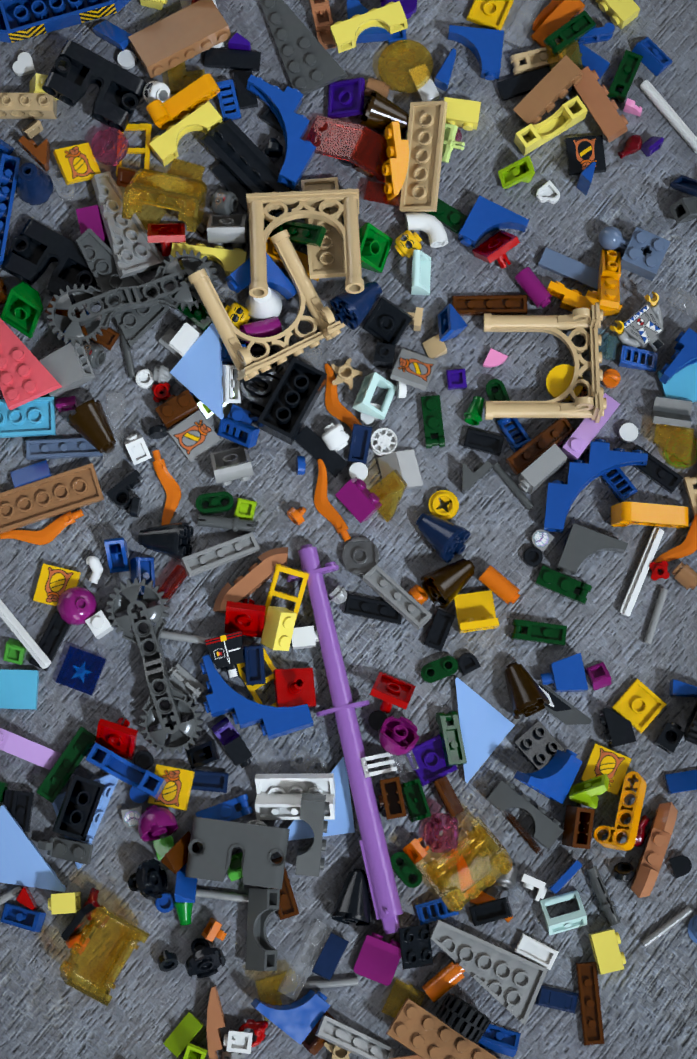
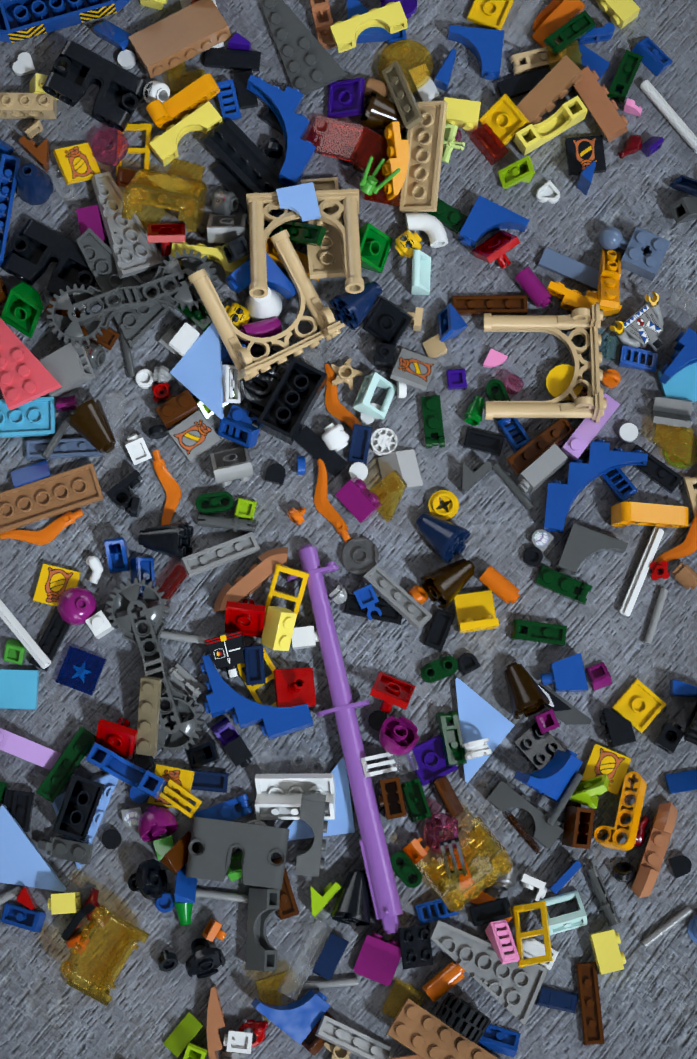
none -> dark grey bar [42,410,75,460]
none -> black tile [101,829,122,849]
none -> dark tan plate [136,676,162,757]
none -> yellow tile [159,779,203,818]
none -> black brick [221,235,250,263]
none -> black tile [265,463,286,485]
none -> light blue tile [276,182,321,222]
none -> lime slope [310,882,341,917]
none -> blue plate [353,583,382,620]
none -> bright green plant [359,156,401,195]
none -> dark tan plate [381,61,424,130]
none -> tile [439,838,468,880]
none -> white wheel [462,738,492,760]
none -> clear red slope [470,123,509,165]
none -> yellow tile [479,94,529,147]
none -> bright pink slope [485,920,520,964]
none -> clear pink tile [503,374,524,395]
none -> yellow window [512,901,553,967]
none -> magenta slope [534,709,560,734]
none -> dark grey bar [546,773,583,827]

